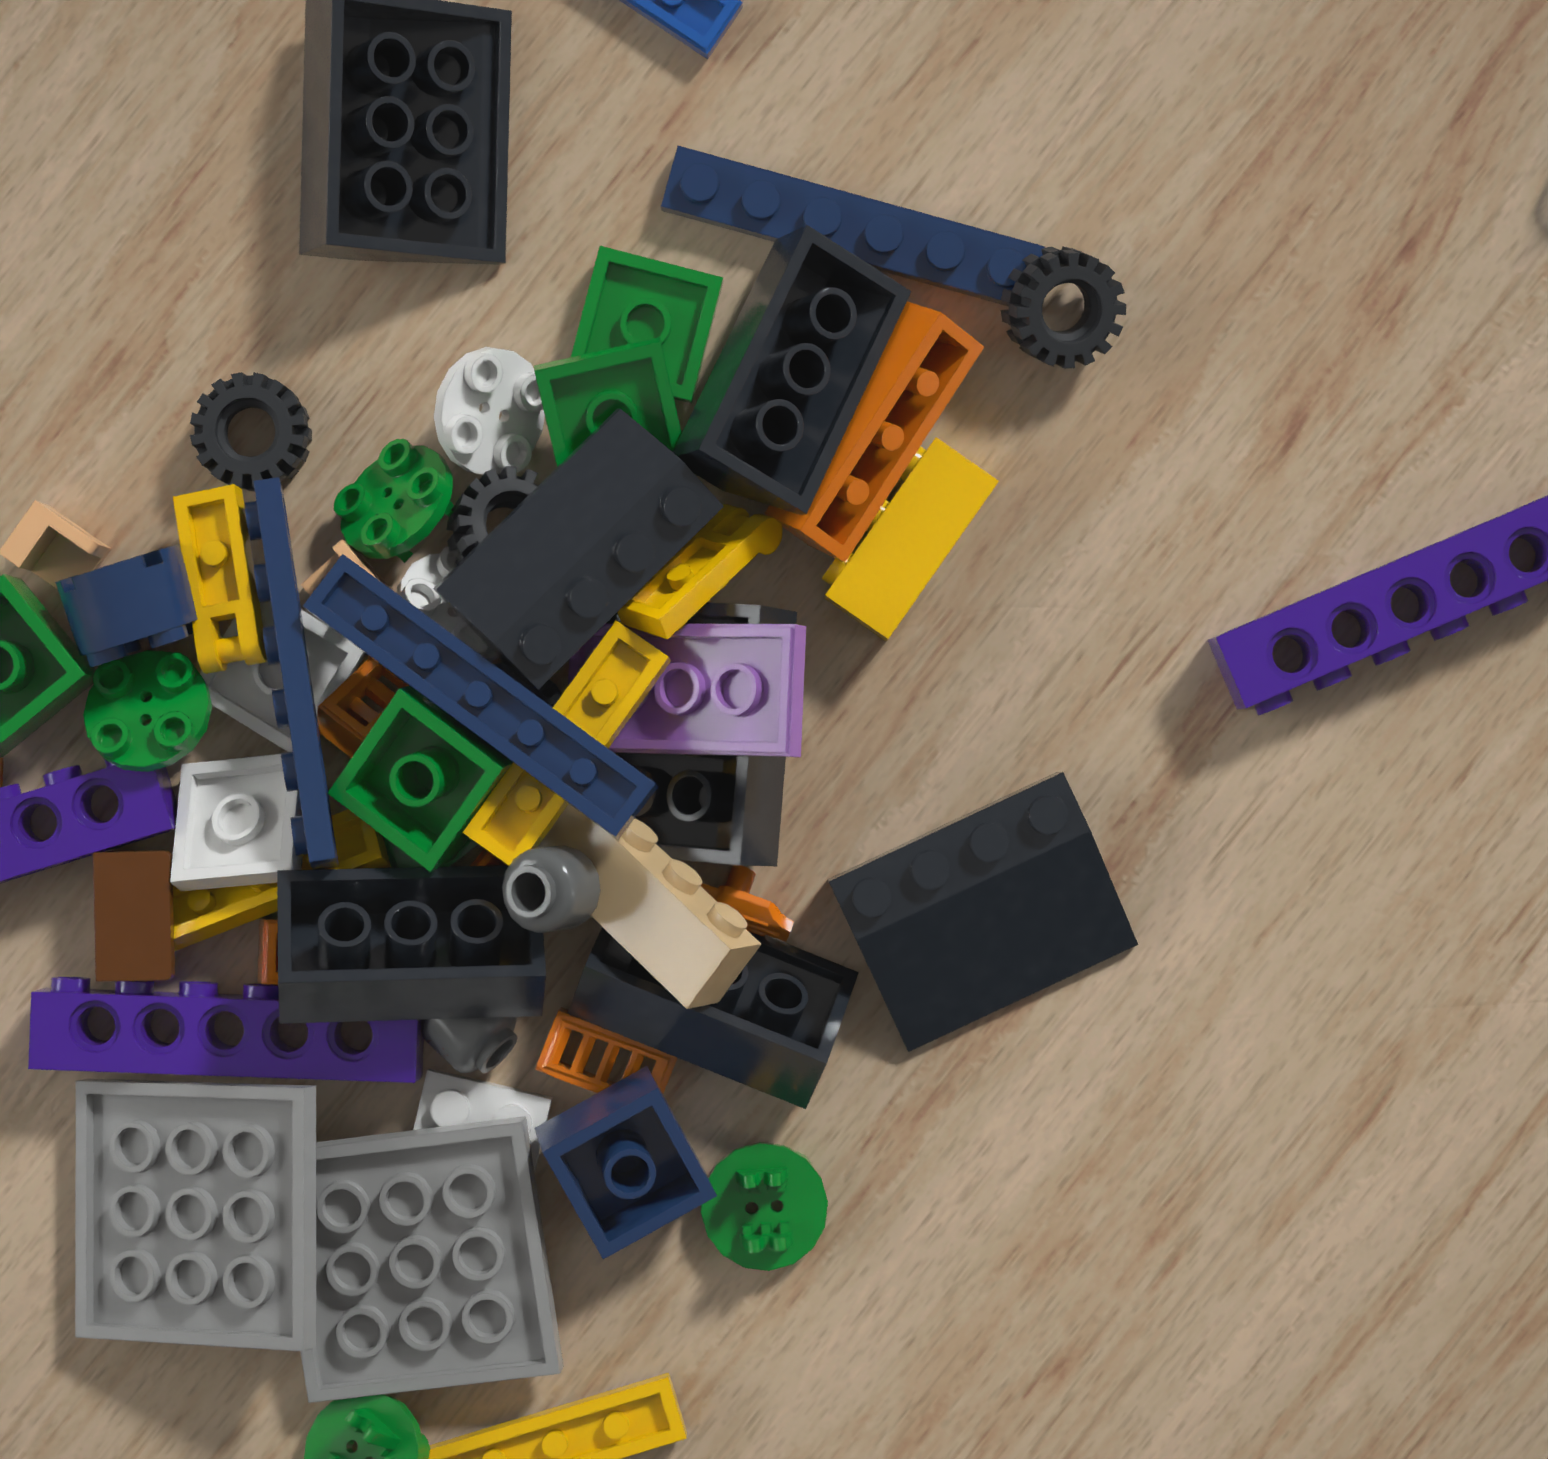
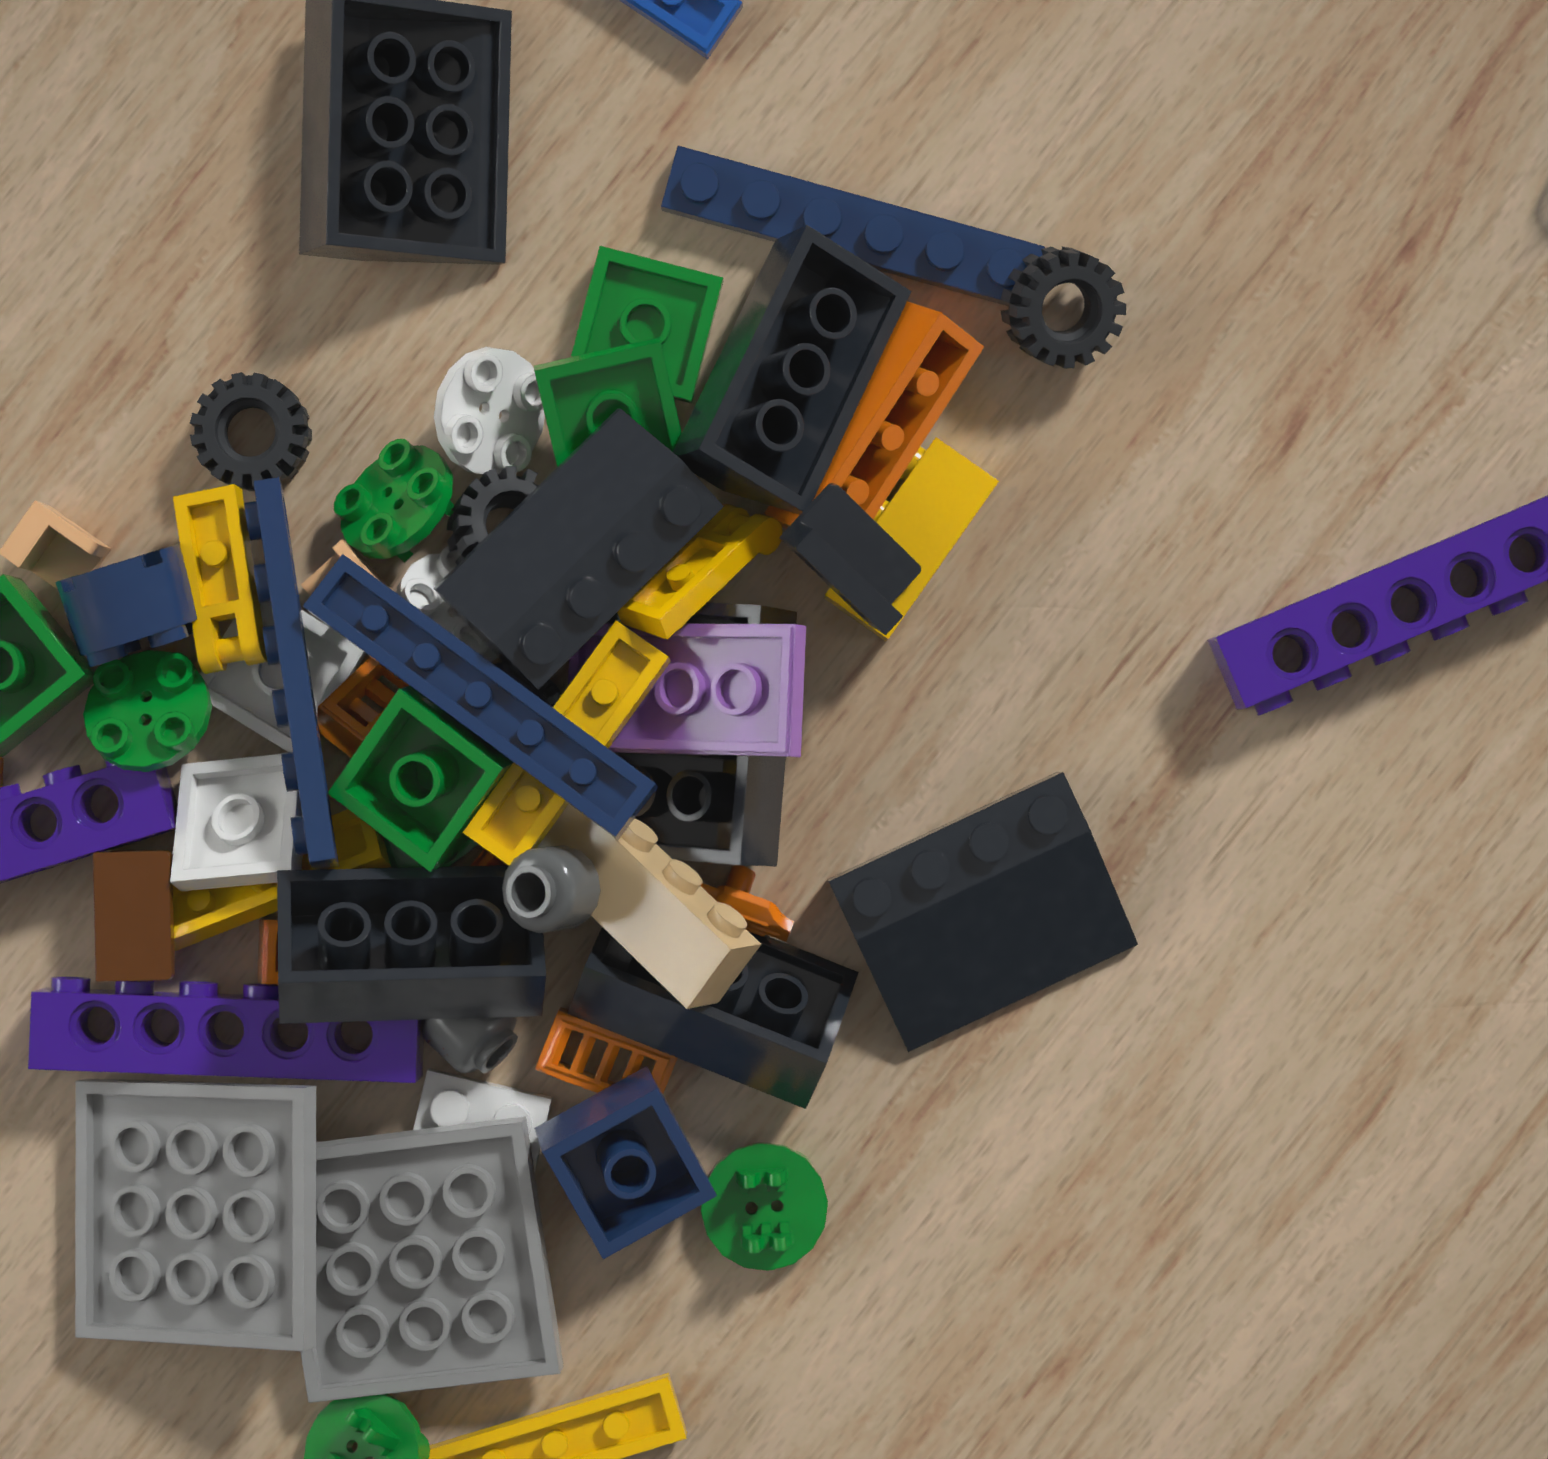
none -> black panel [779,483,921,635]

